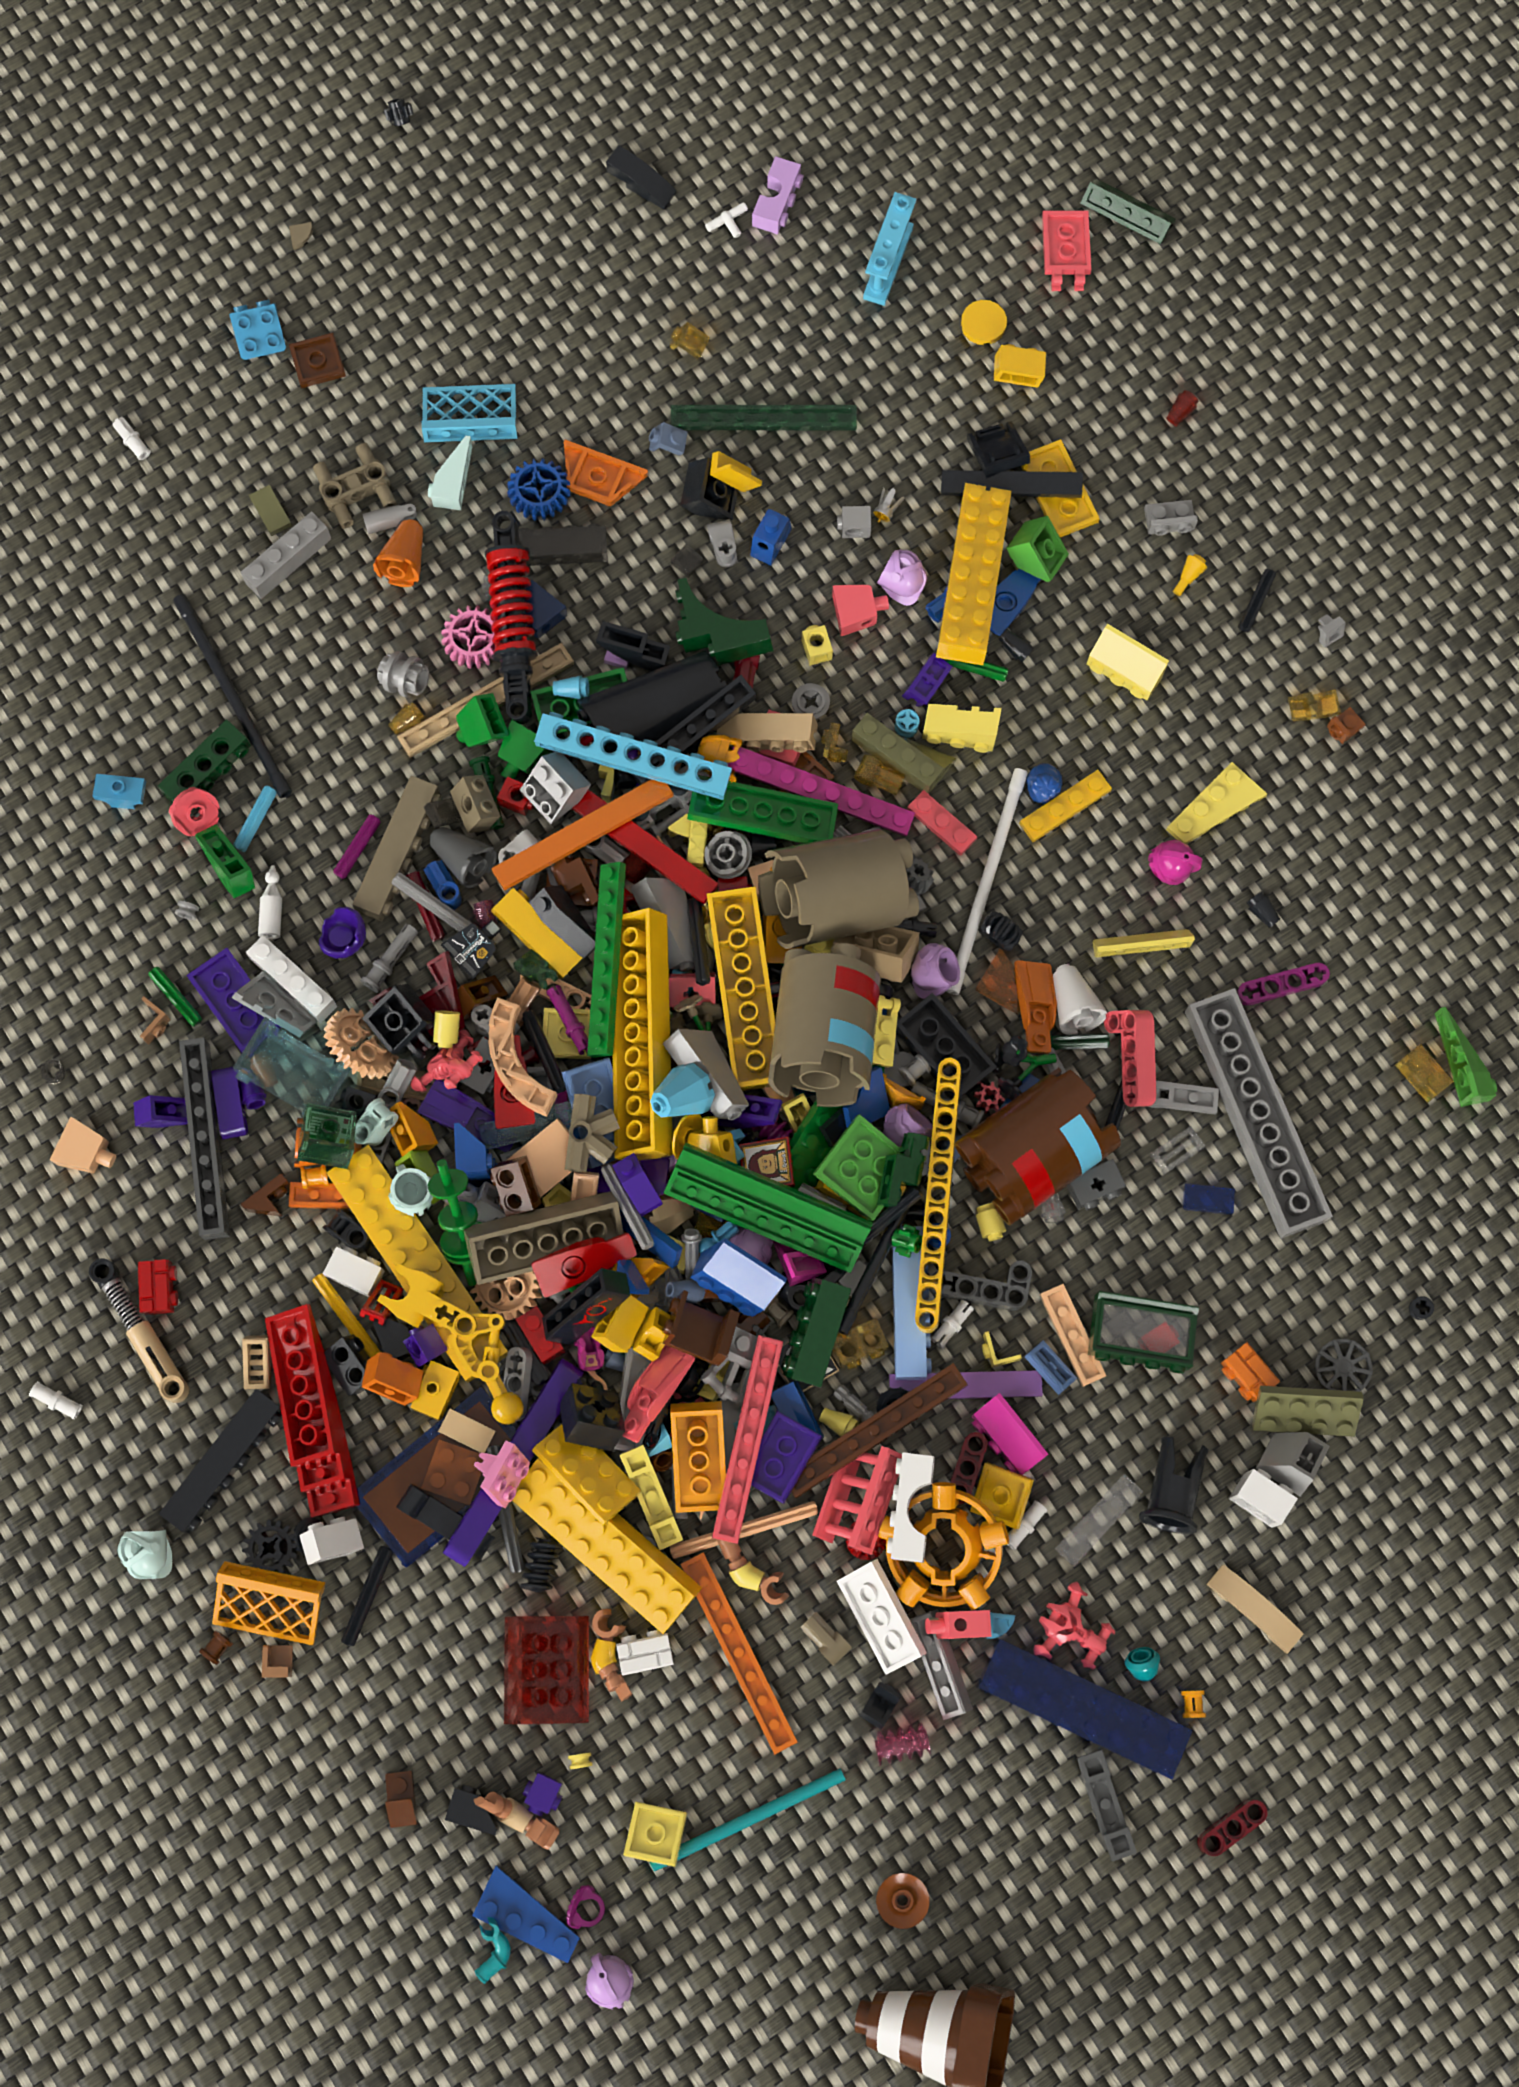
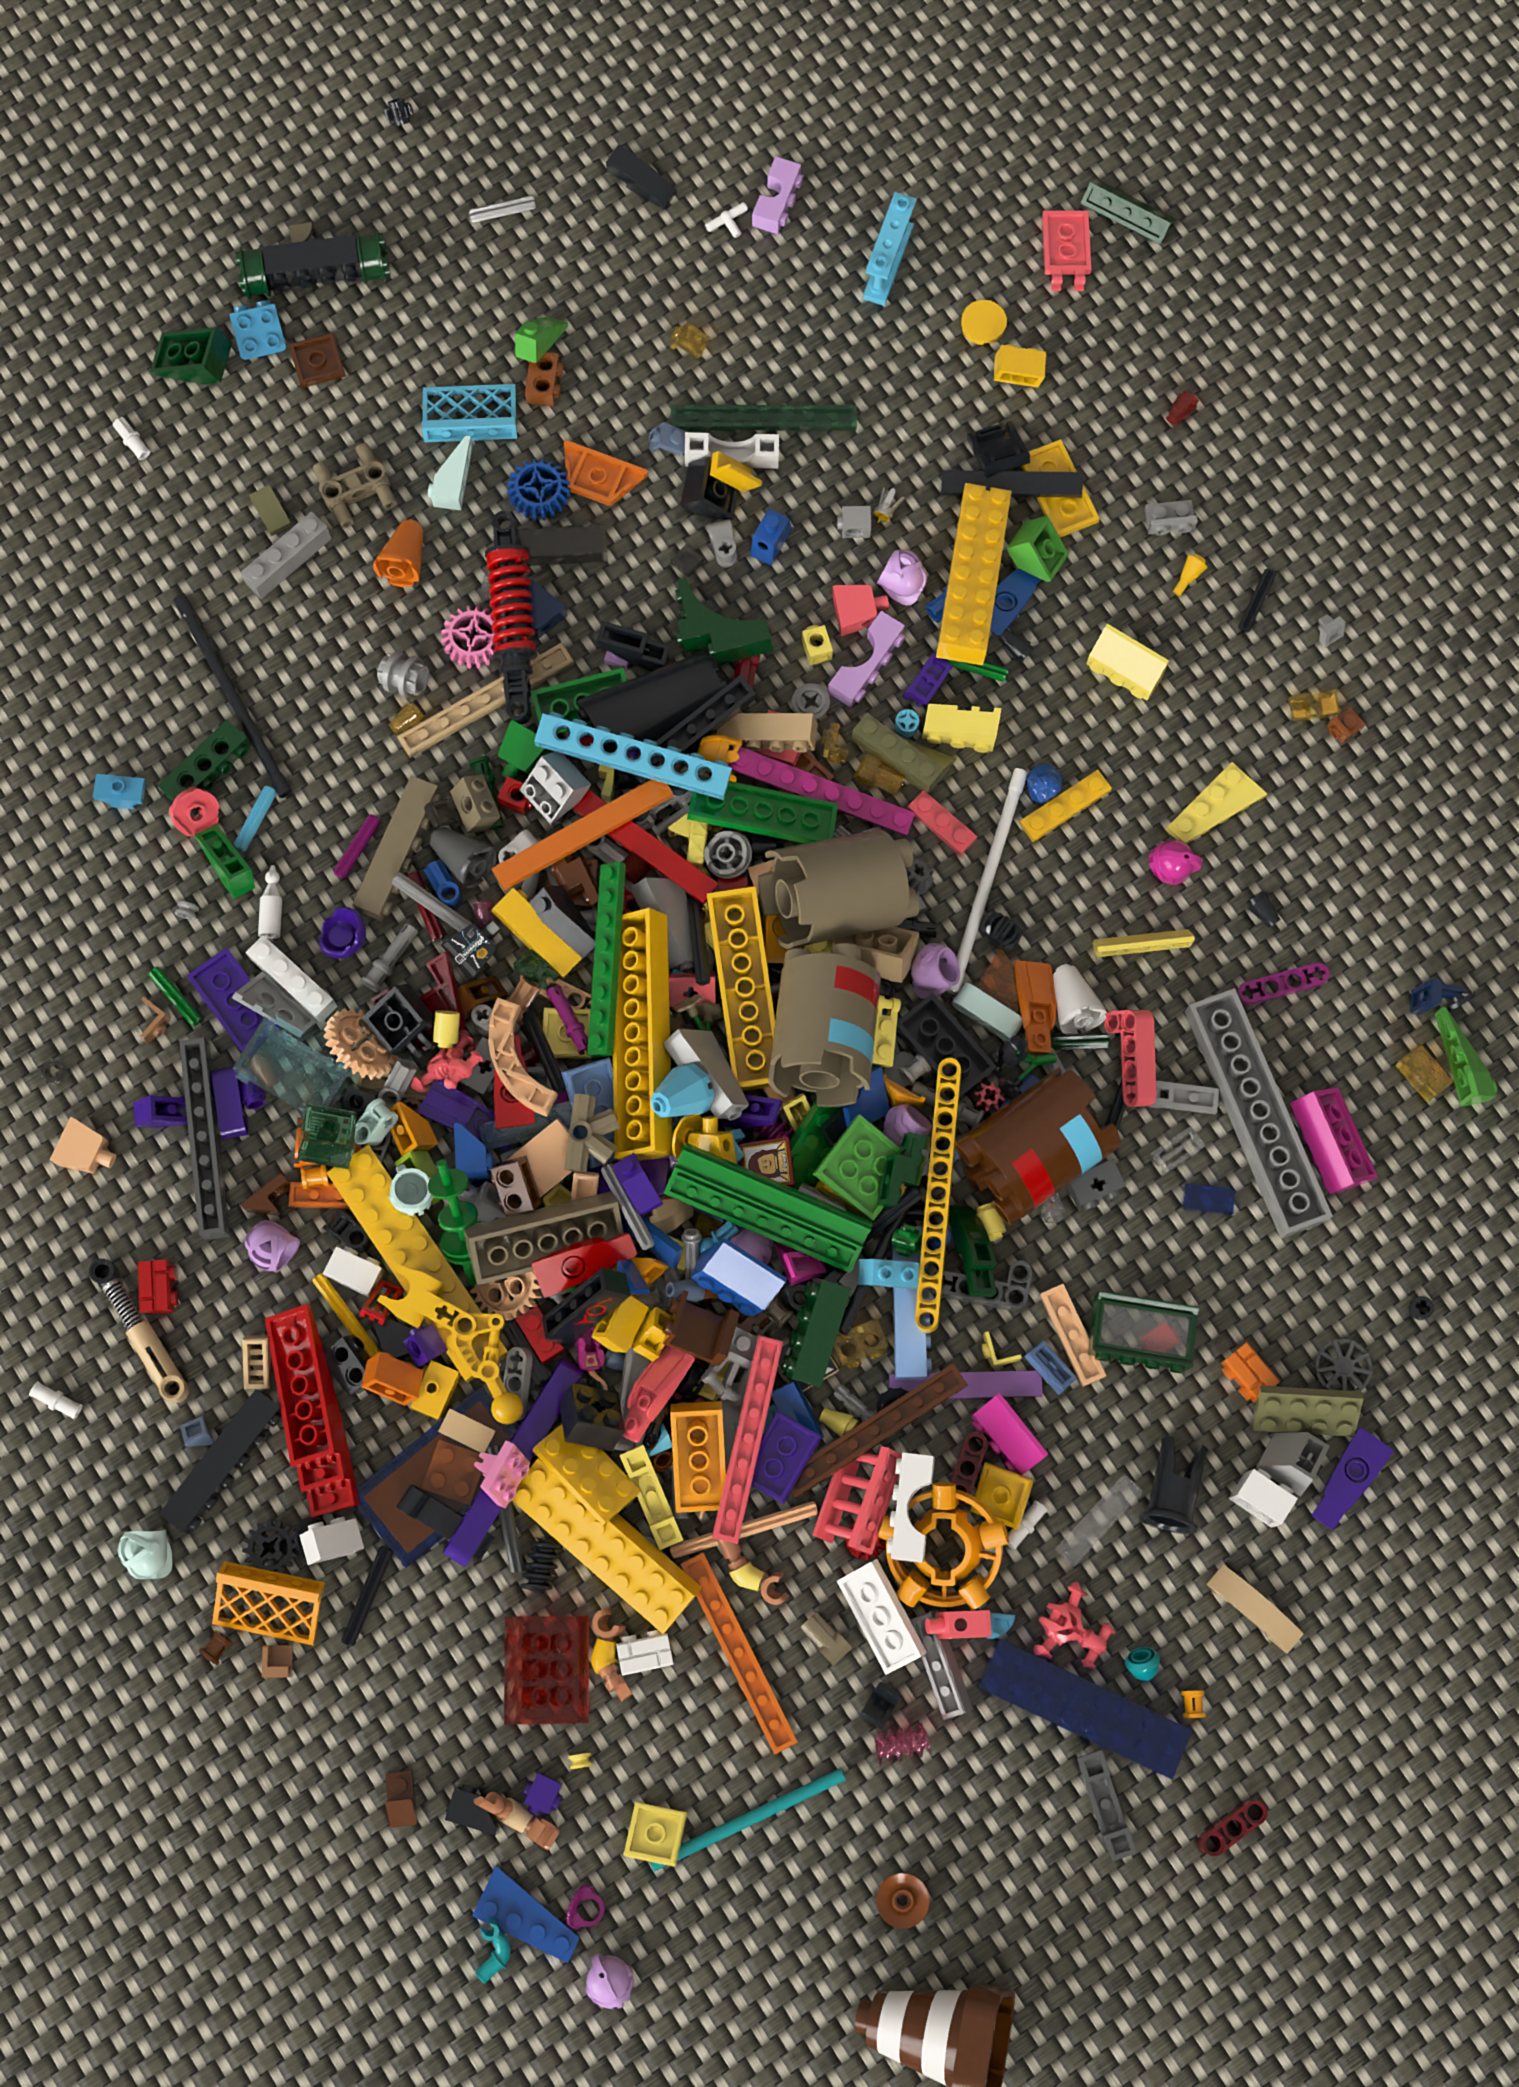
light grey piece [362,504,417,535] -> none
green torso [456,693,509,747] -> none
medium azure cone [553,675,589,699] -> none
white pin [931,1300,974,1349] -> none
none -> dark green slope [150,327,232,384]
none -> sand blue slope [180,1416,214,1447]
none -> black brick [235,230,391,299]
none -> lavender helmet [245,1220,300,1273]
none -> light grey axle [469,195,536,223]
none -> bright green slope [515,316,568,363]
none -> dark orange brick [525,352,564,406]
none -> white arch [685,432,779,469]
none -> lavender arch [828,611,906,708]
none -> medium azure brick [858,1259,919,1288]
none -> dark green slope [949,1206,997,1297]
none -> light aqua beam [951,983,1023,1042]
none -> dark pink slope [1290,1087,1378,1194]
none -> dark purple piece [1312,1428,1393,1529]
none -> dark blue piece [1410,979,1477,1015]

